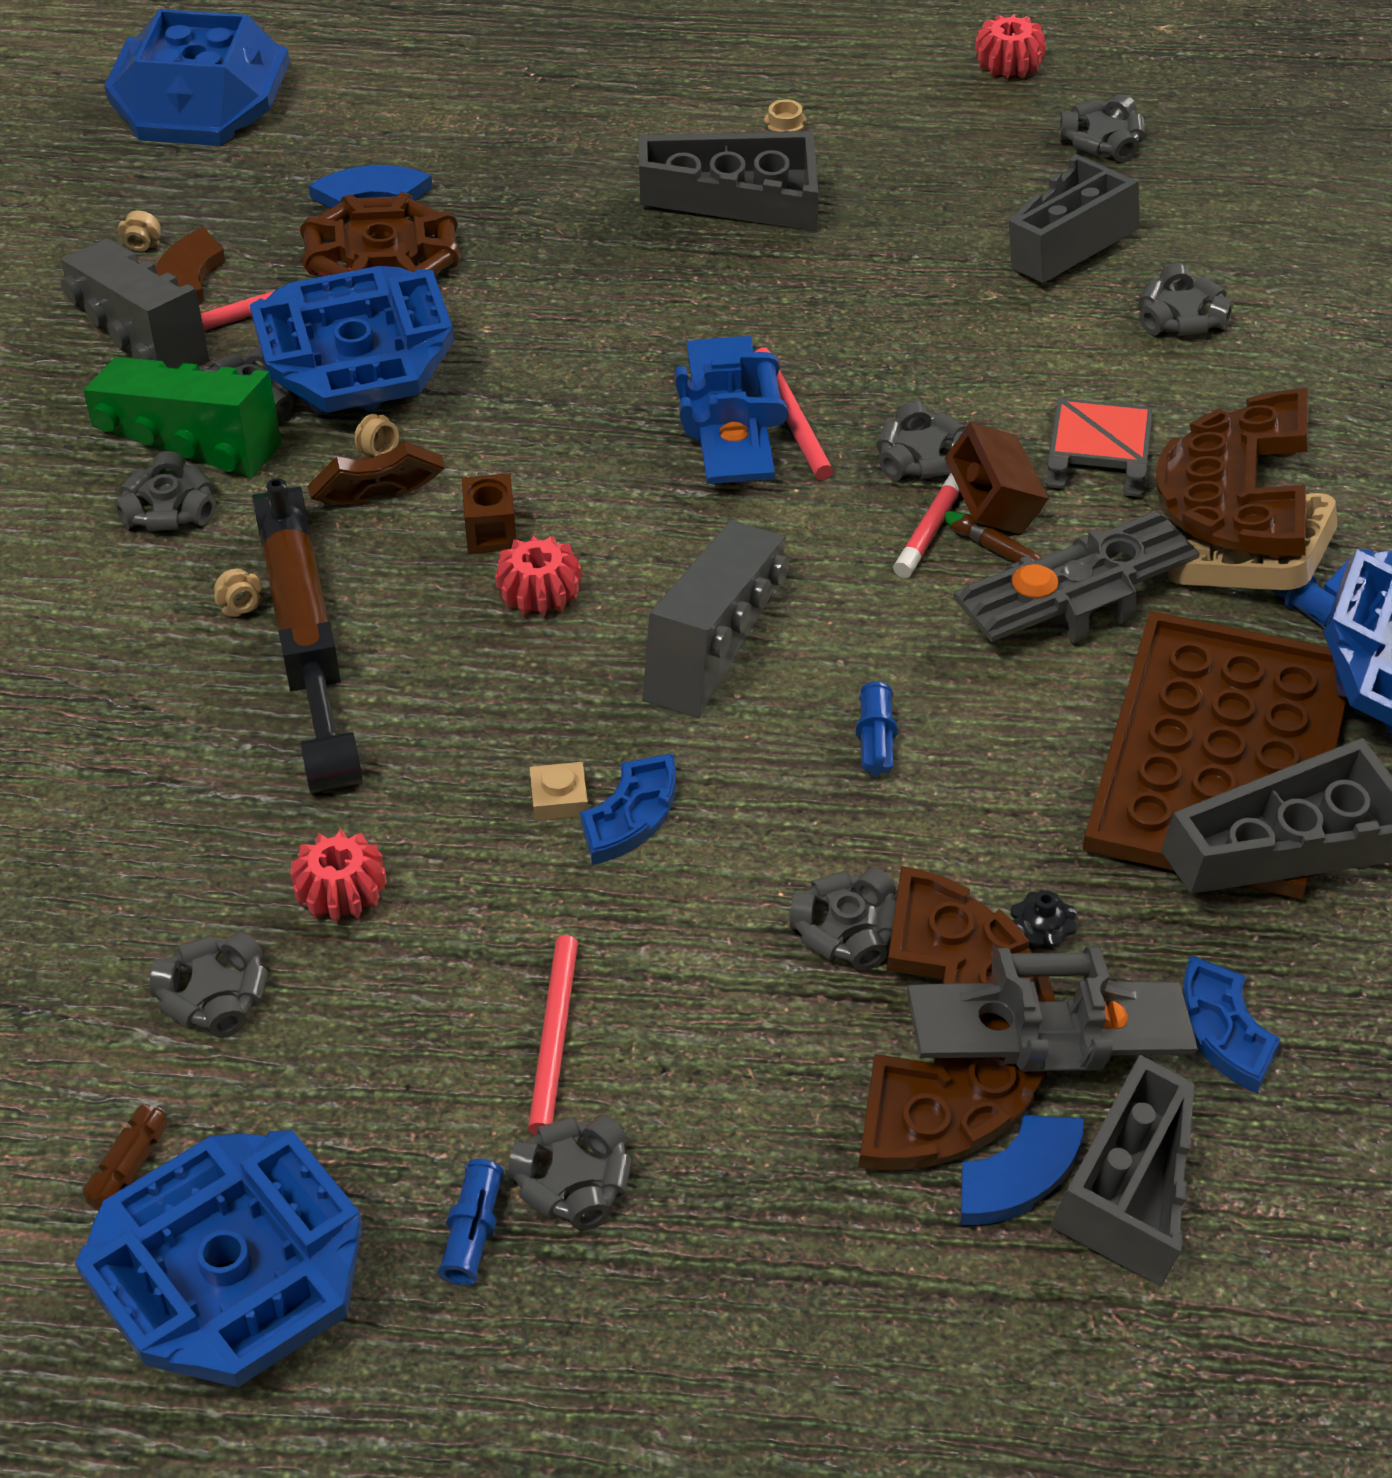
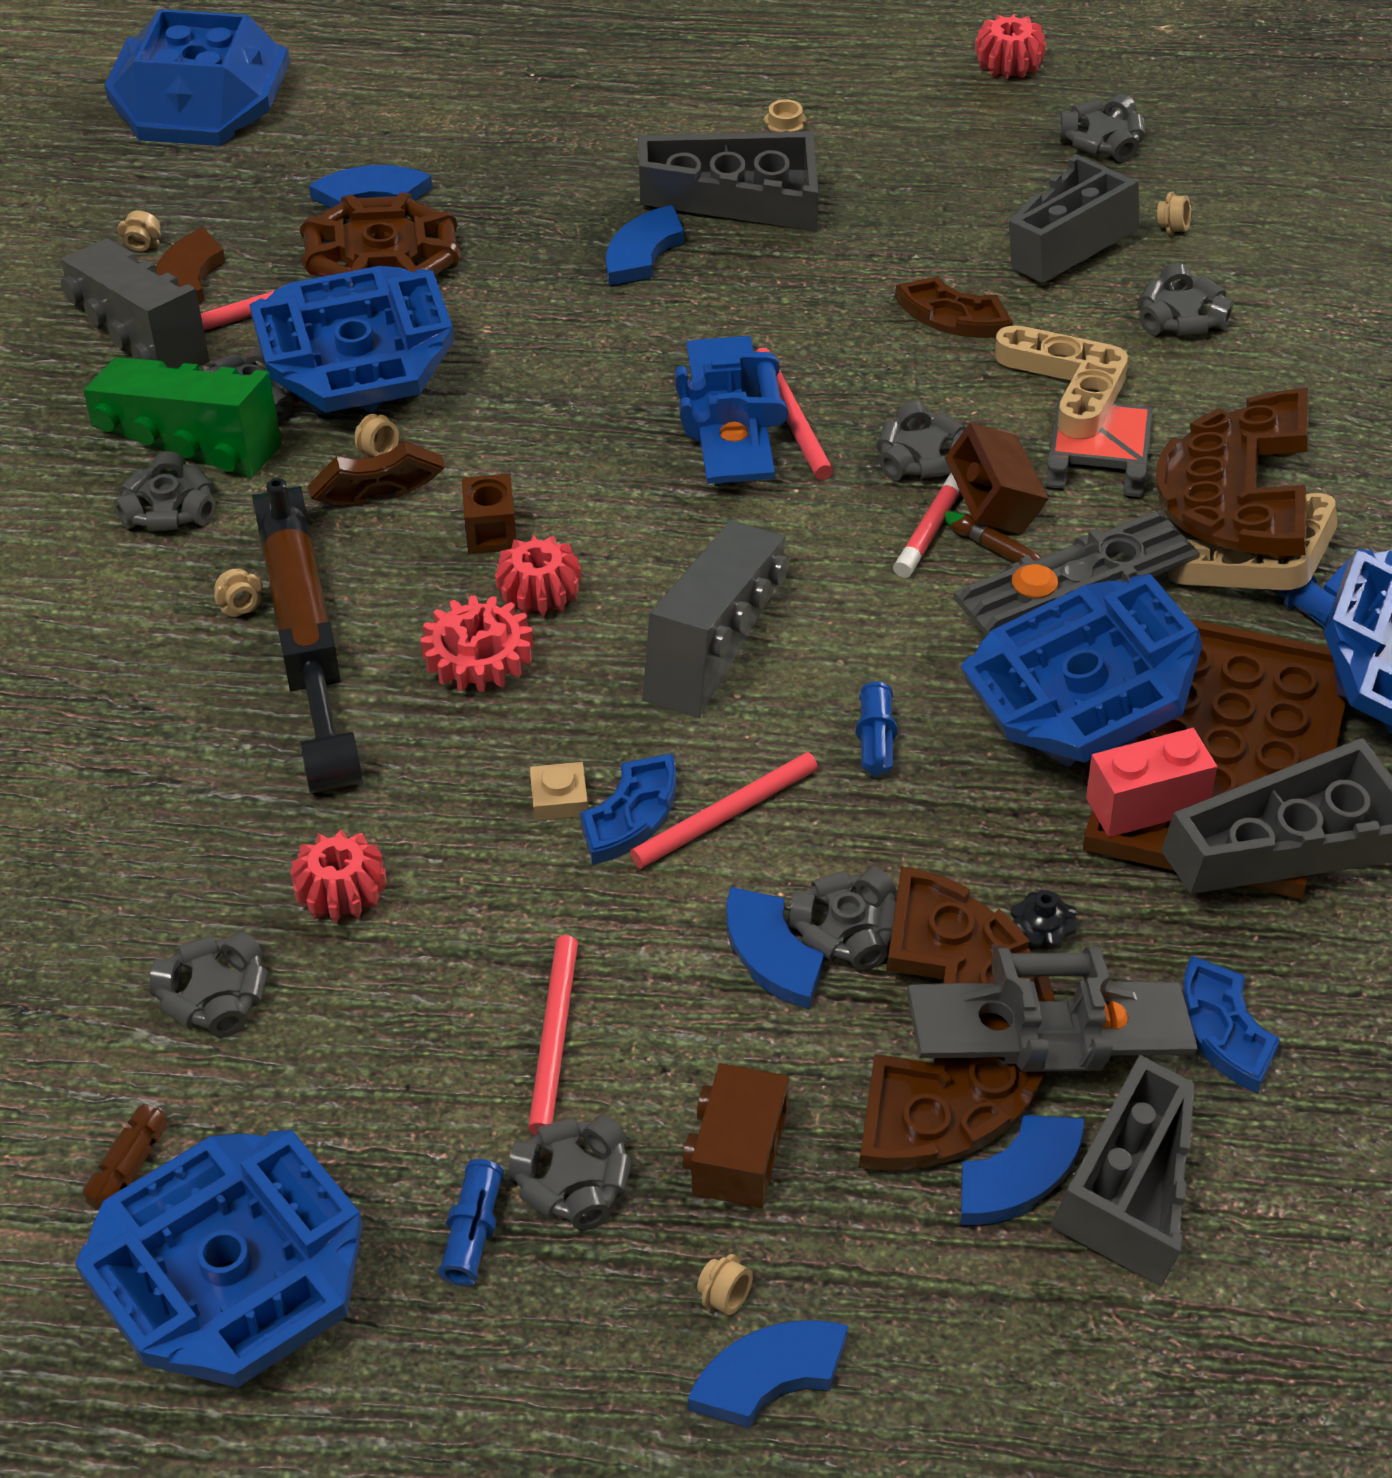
none -> coral gear [420,595,534,692]
none -> blue tile [606,205,684,285]
none -> coral bar [630,752,818,869]
none -> reddish brown brick [682,1063,789,1208]
none -> blue tile [688,1320,848,1428]
none -> tan plate [697,1254,753,1315]
none -> blue tile [726,887,824,1009]
none -> reddish brown tile [895,276,1013,338]
none -> blue piece [960,574,1202,768]
none -> tan beam [995,325,1128,439]
none -> coral brick [1086,727,1217,838]
none -> tan plate [1157,192,1191,236]

